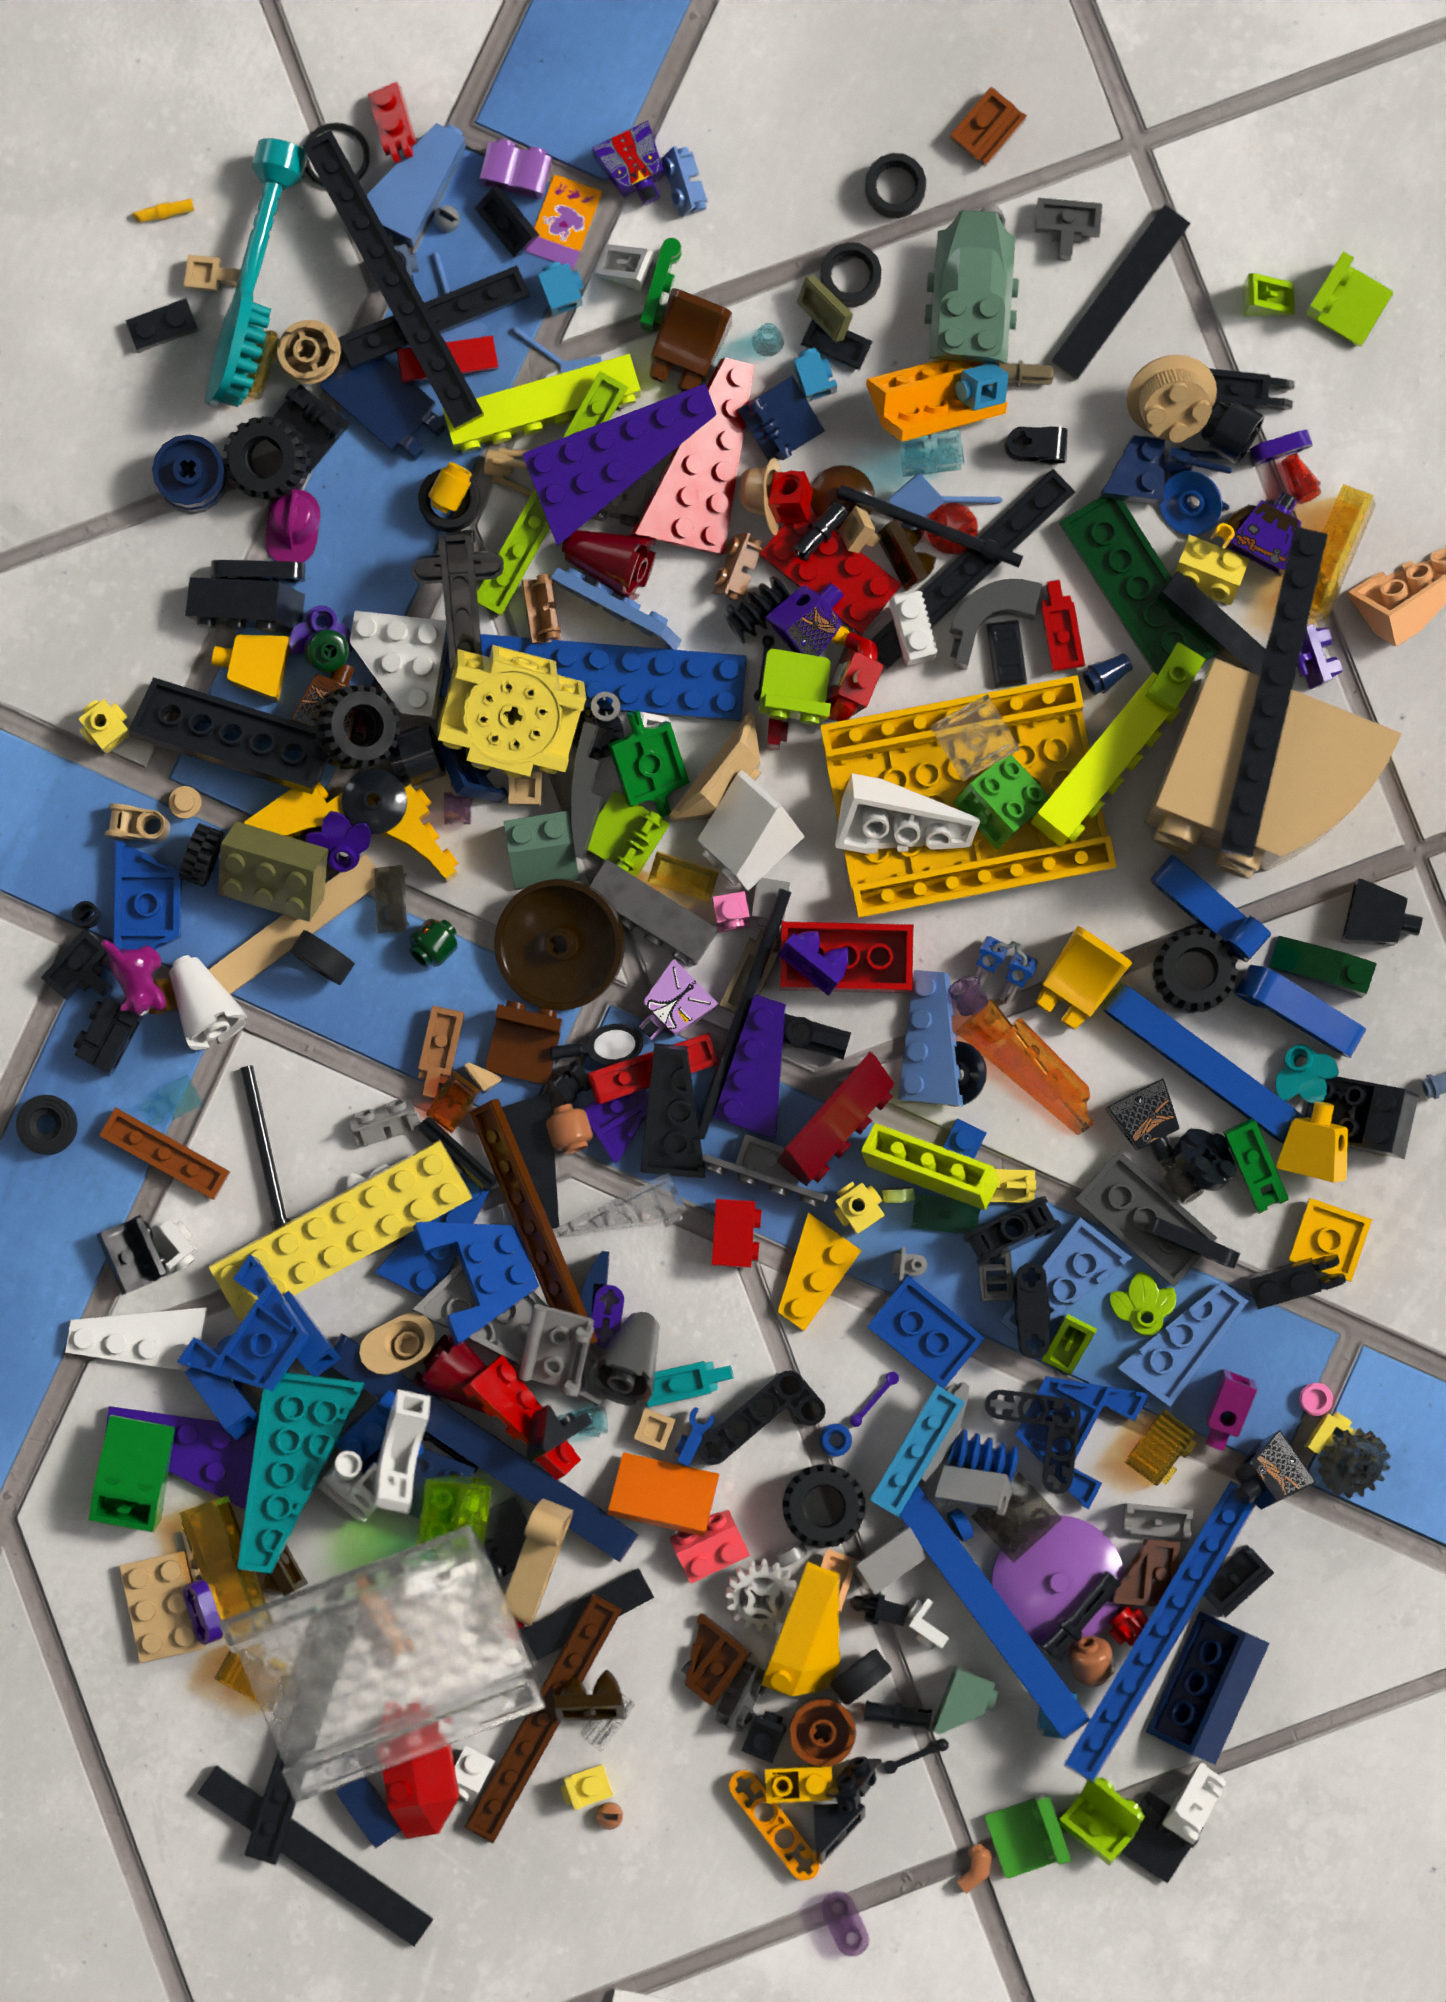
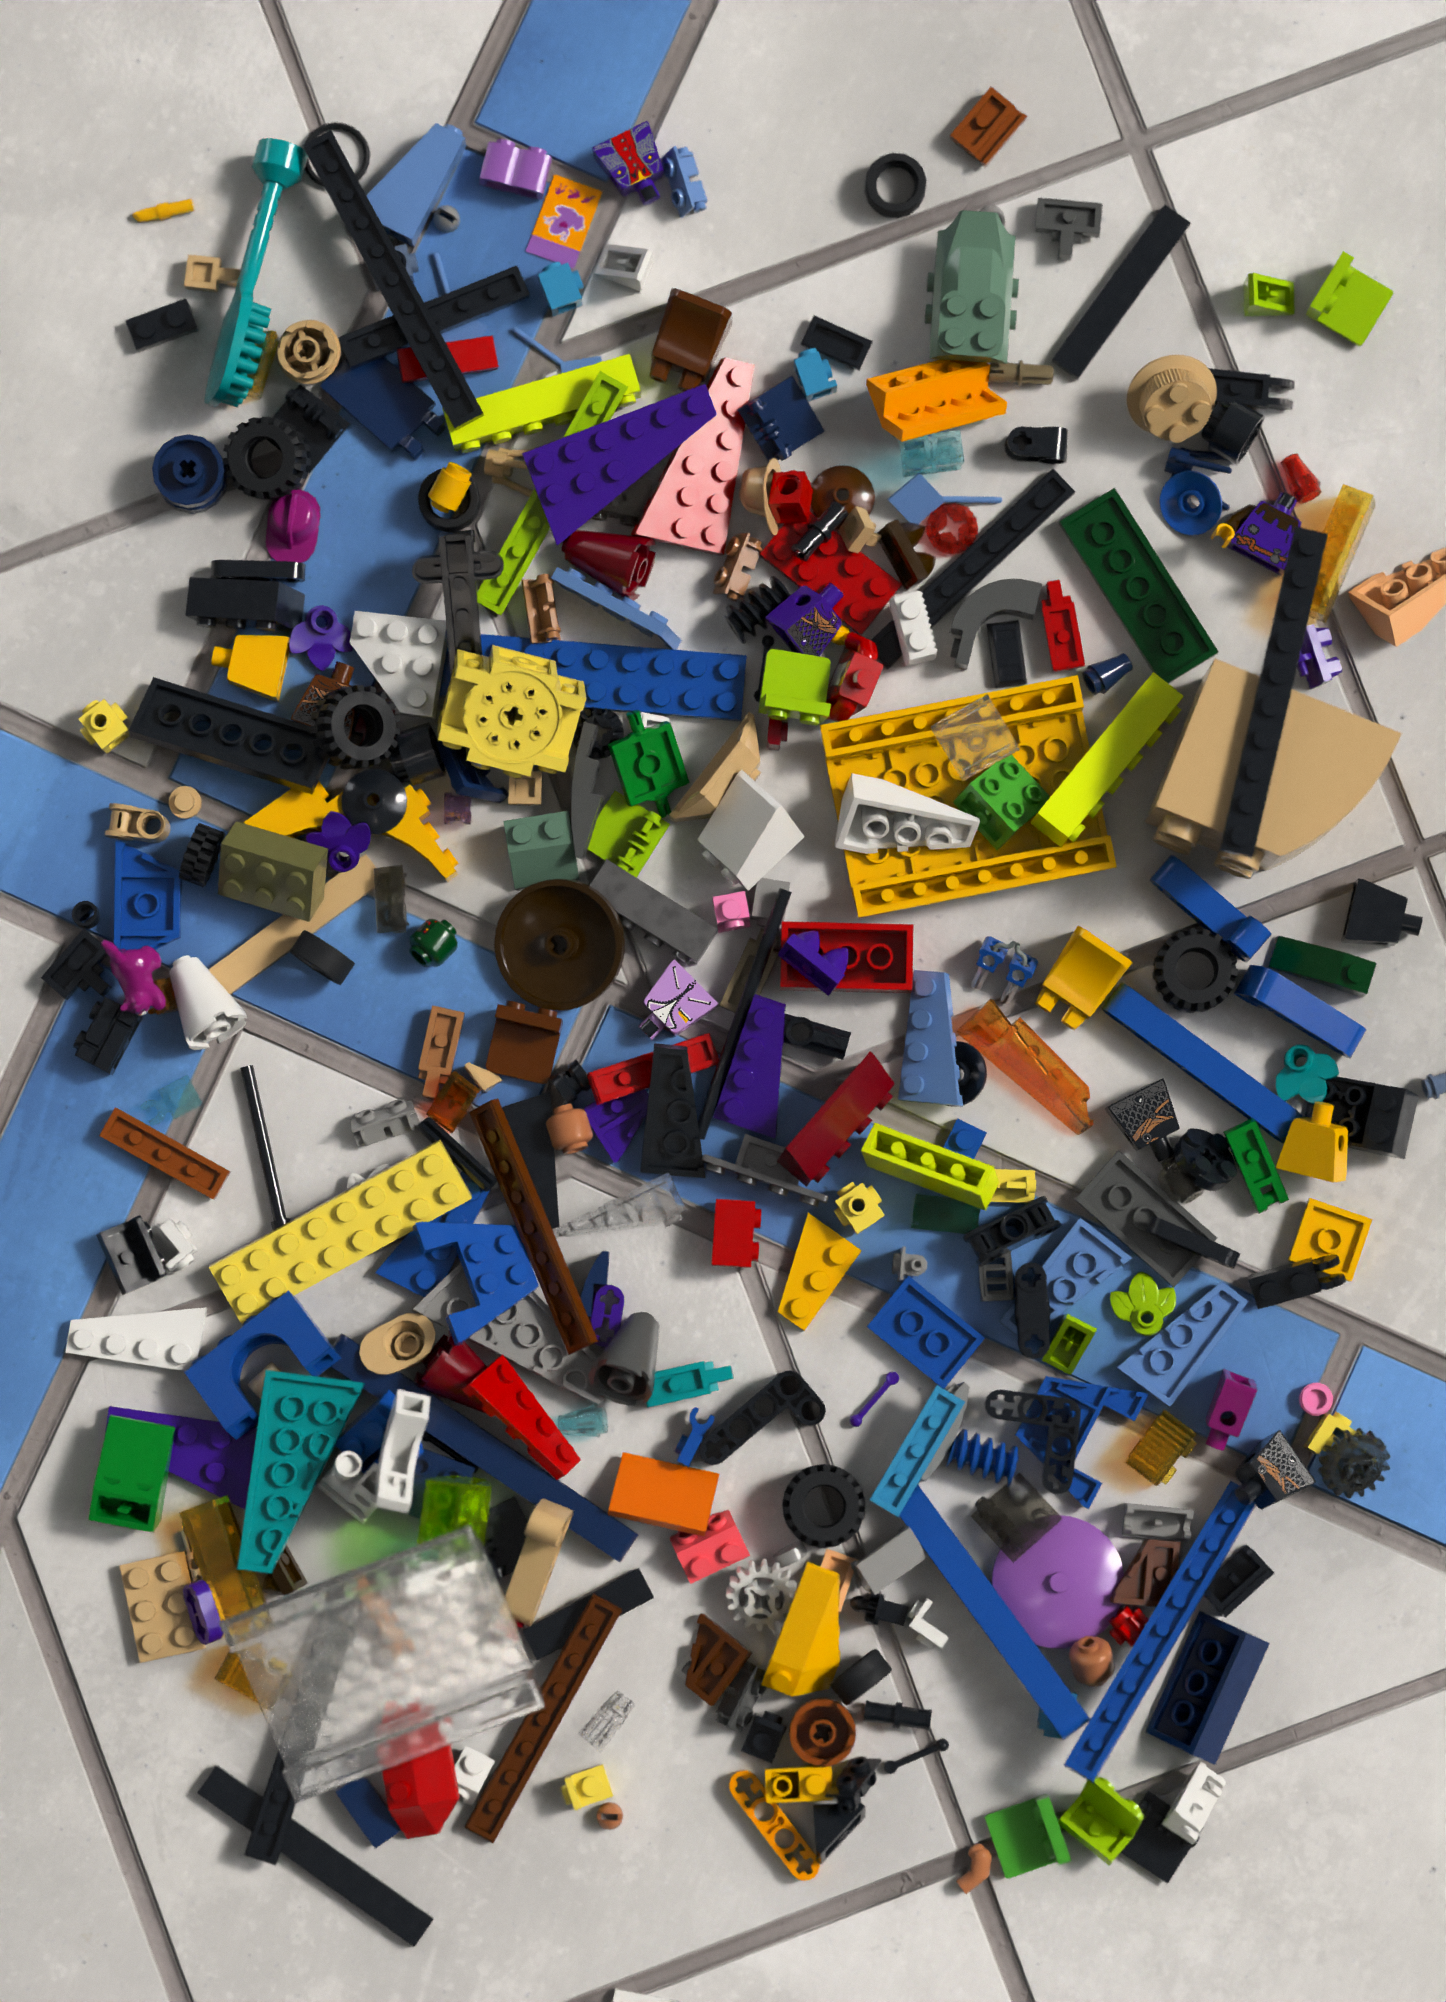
black tyre [16,1095,78,1155] -> none
blue wing [177,1254,310,1391] -> none
dark green head [304,629,349,672] -> none
red hinge [368,81,417,164] -> none
black plate [474,185,539,258] -> none
light grey piece [519,1304,594,1397] -> none
black slope [527,1405,593,1462] -> none
piece [550,1024,643,1066] -> none
dark brown tile [555,1669,624,1721] -> none
light grey bush [591,692,620,721] -> none
tan plate [633,1408,676,1450] -> none
green plate [640,238,681,332] -> none
clear yellow slope [647,851,719,902] -> none
clear light blue cone [752,323,784,357] -> none
olive plate [796,275,853,342] -> none
blue plate [819,1424,852,1457] -> none
black tyre [820,242,882,307] -> none
clear purple plate [822,1891,869,1956] -> none
black bar [837,484,1023,568] -> none
yellowish green tile [881,1187,915,1203] -> none
sand green slope [931,1666,998,1734] -> none
light grey hinge [934,1465,1013,1516] -> none
blue tile [947,1508,974,1543] -> none
clear purple wheel [948,975,989,1016] -> none
dark azure brick [955,362,1009,411] -> none
black pin [1038,1571,1122,1663] -> none
dark blue wing [1100,435,1165,504] -> none
lime plate [1145,642,1206,713] -> none
black tile [1158,571,1266,676] -> none
light yellow bracket [1173,535,1250,605] -> none
dark purple beam [1250,429,1313,465] -> none

